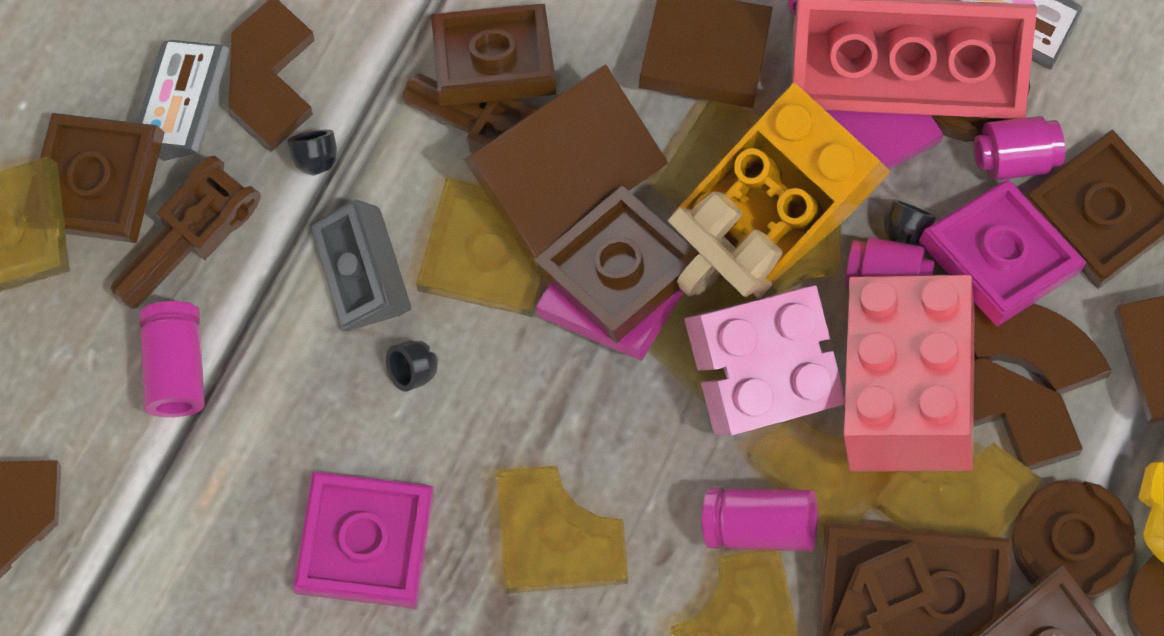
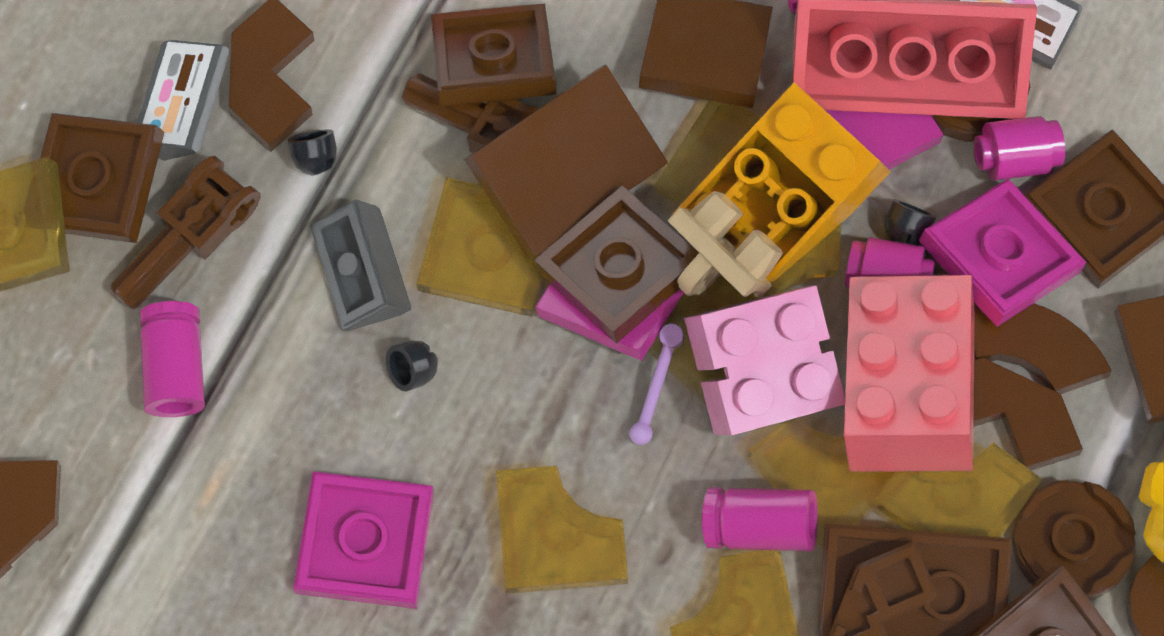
none -> lavender hinge [629,323,685,445]

